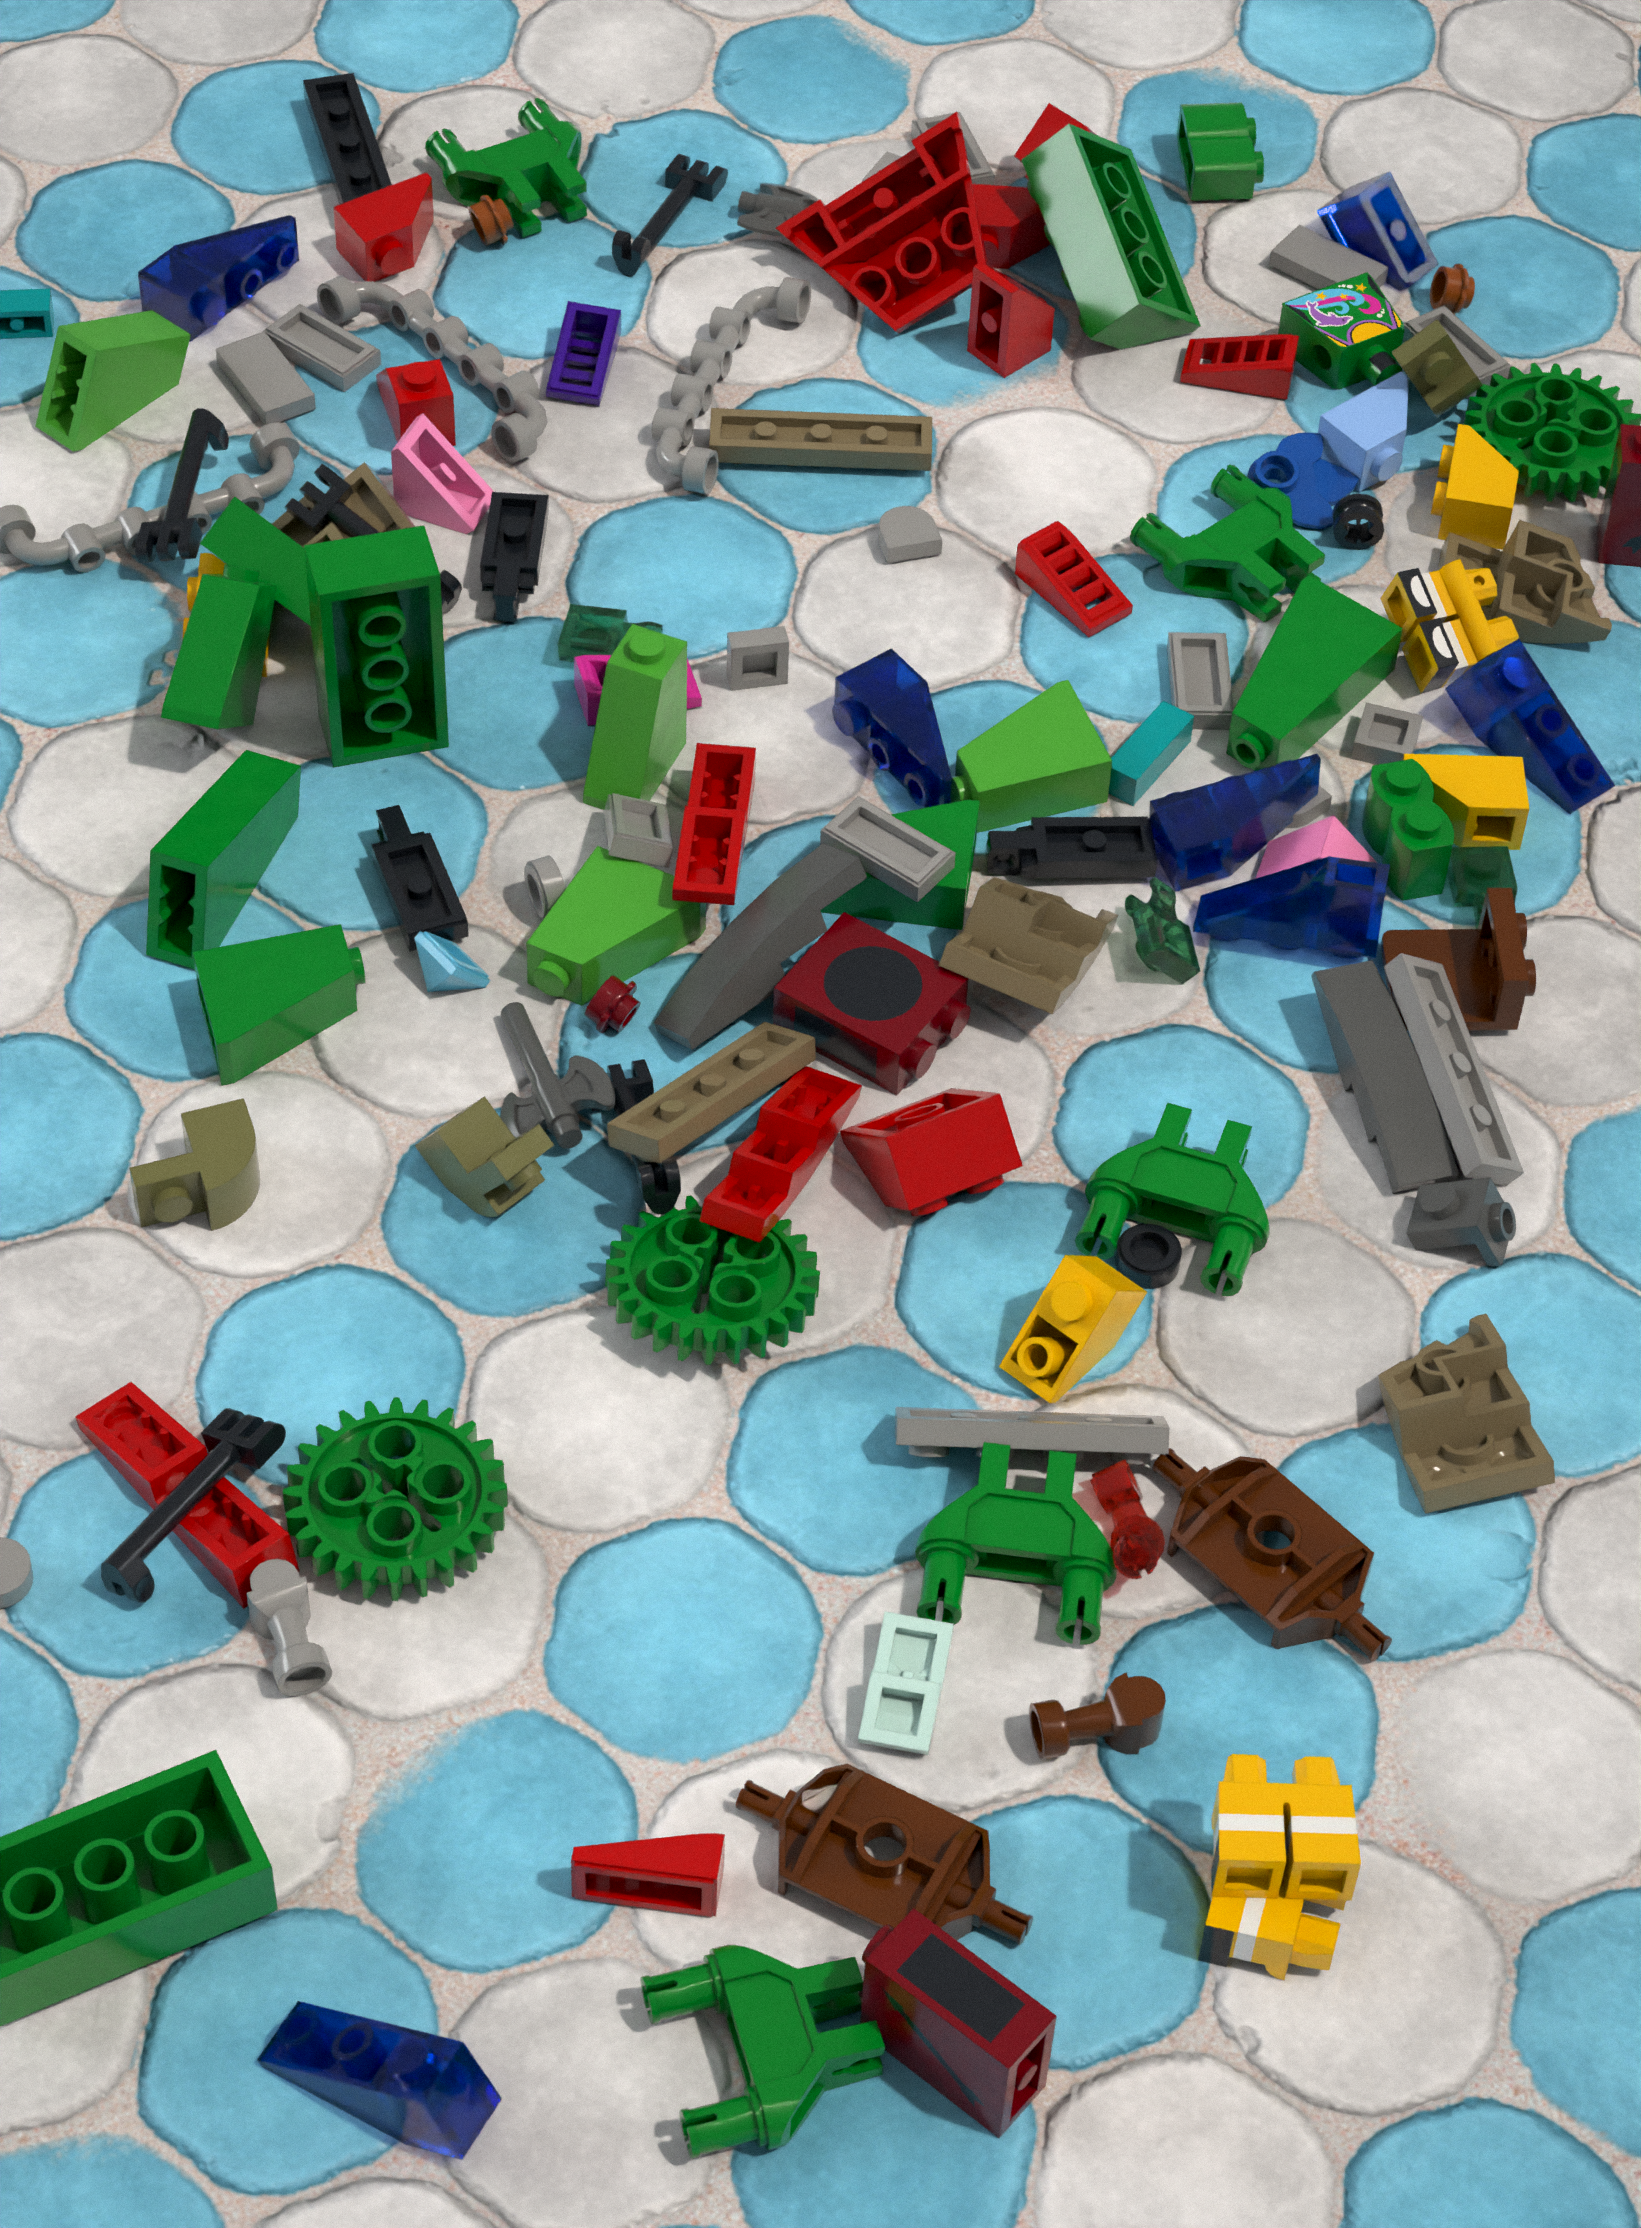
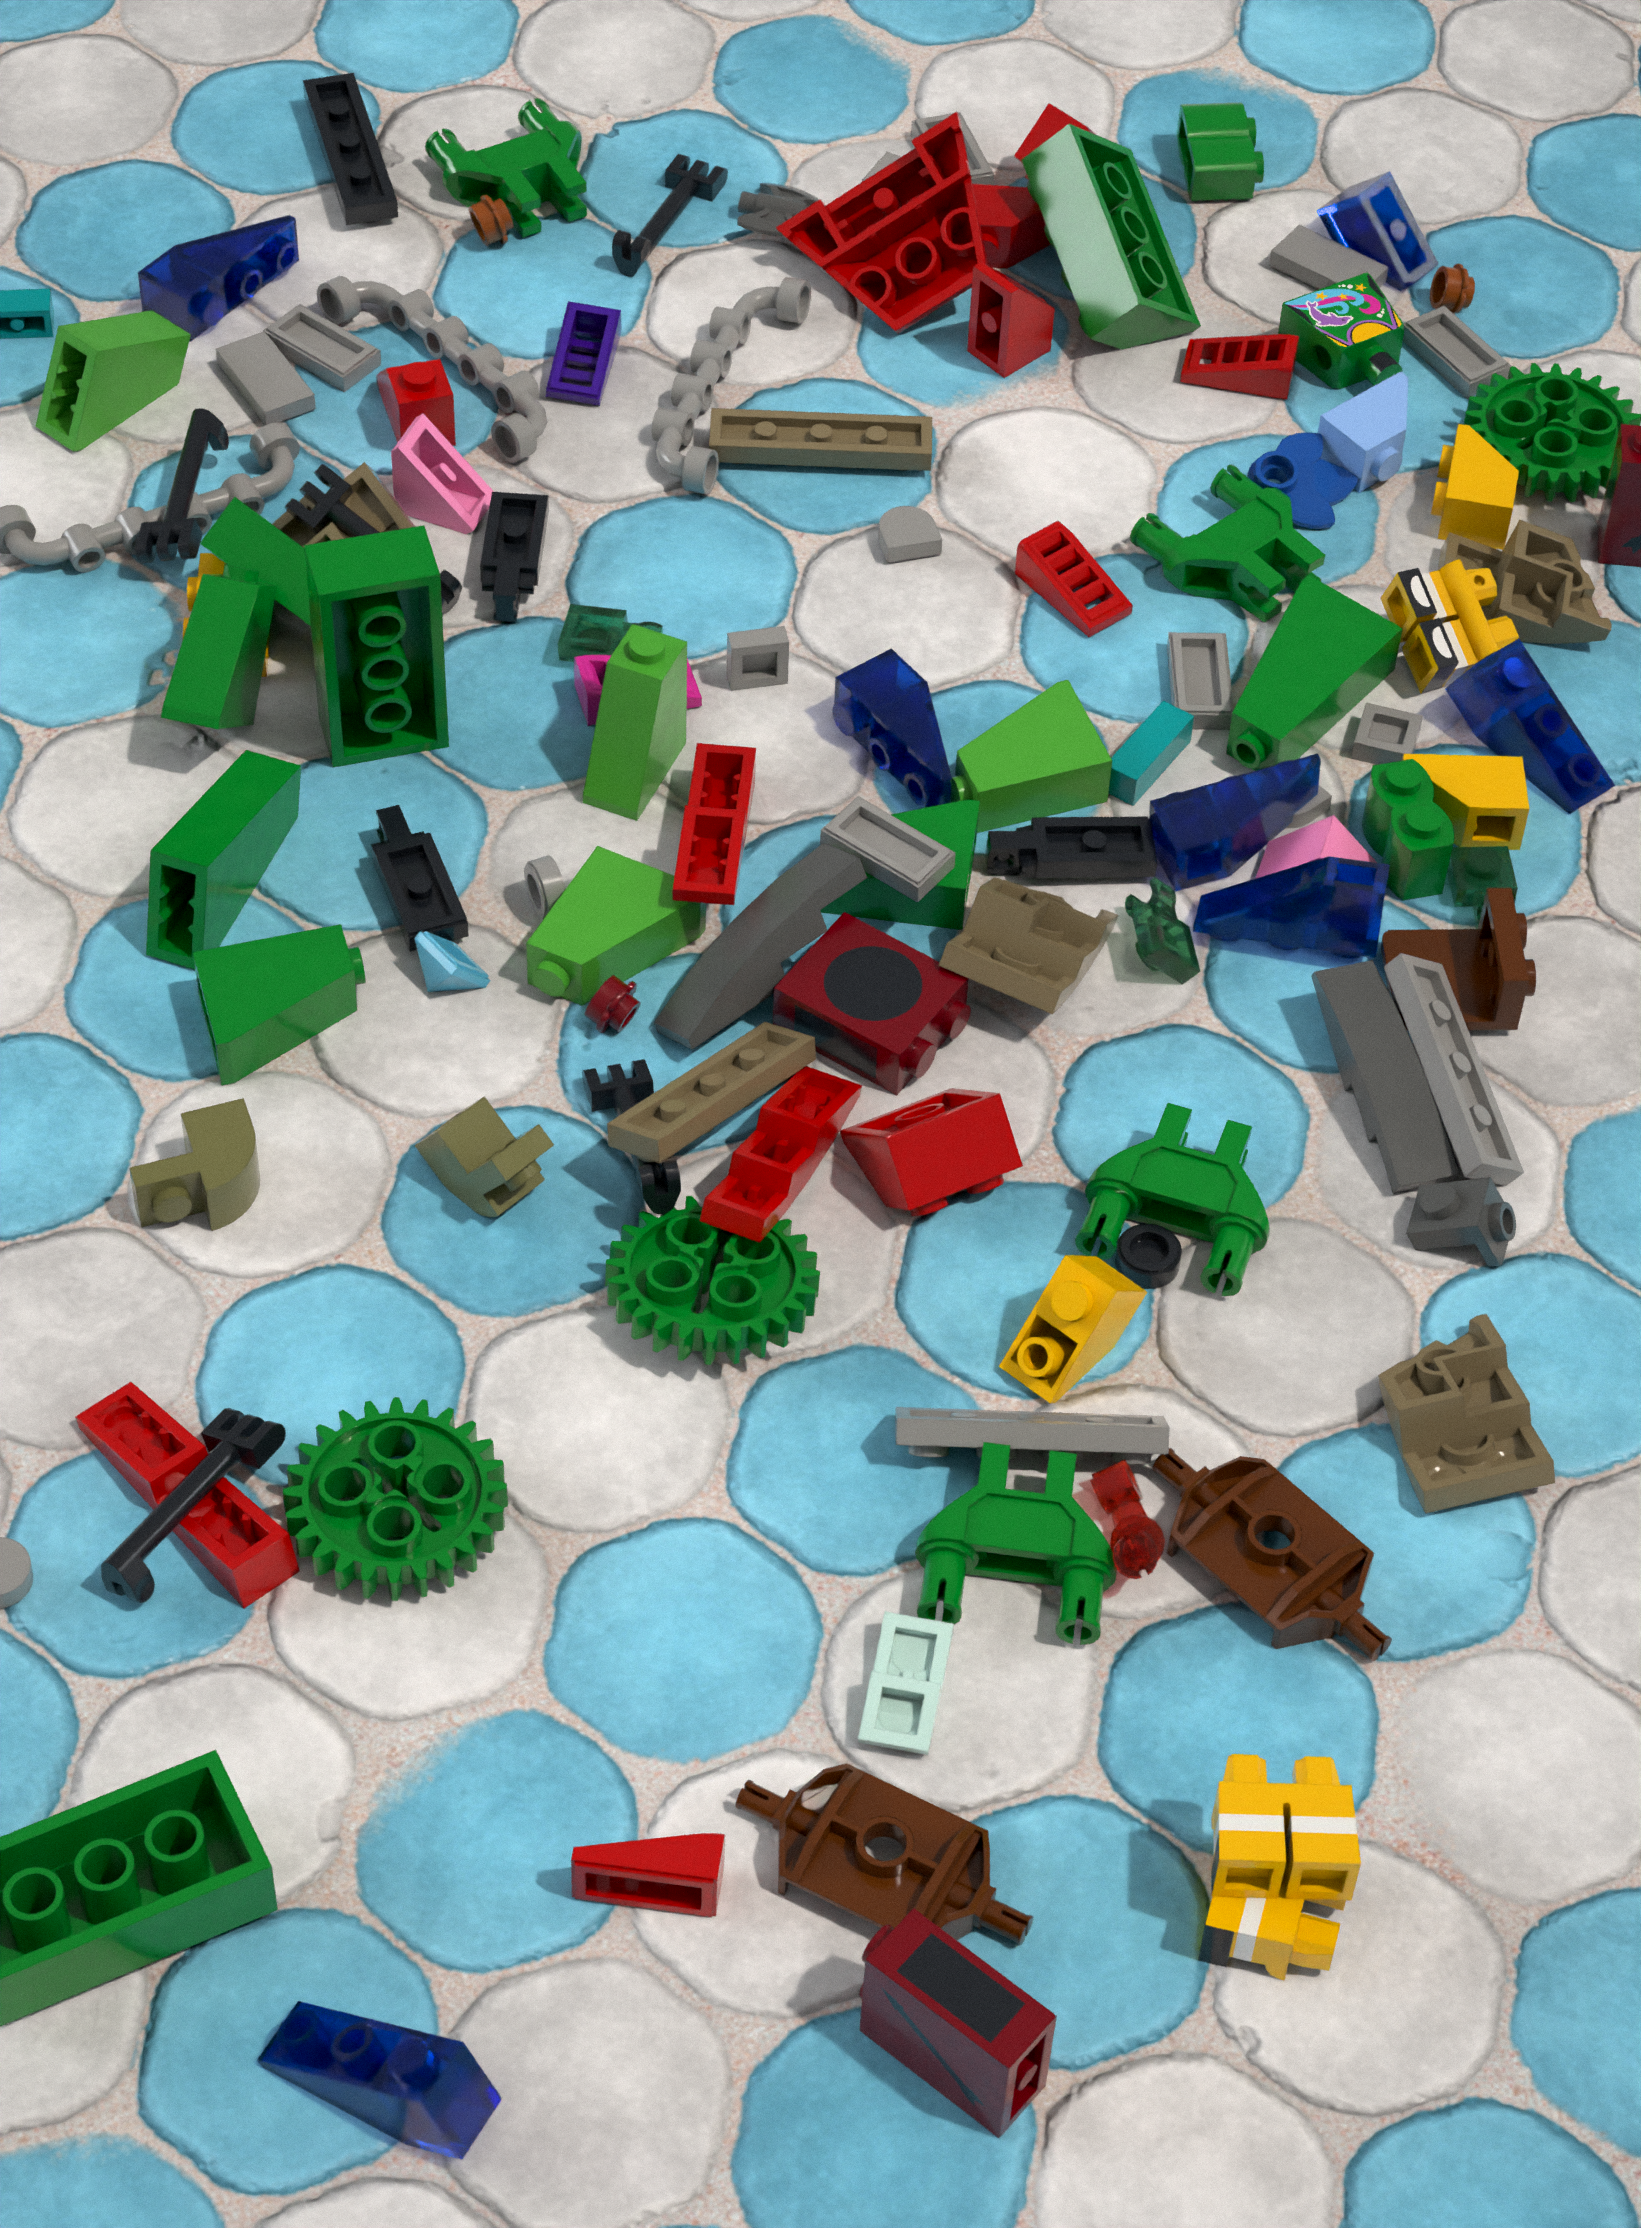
light grey leg [247,1559,332,1696] -> none
red slope [333,172,434,282] -> none
dark grey piece [500,1002,615,1148] -> none
light grey tile [603,793,674,868] -> none
green connector [640,1945,885,2159] -> none
reddish brown leg [1029,1672,1166,1760] -> none
black bush [1332,493,1384,550] -> none
olive brick [1392,319,1483,418] -> none

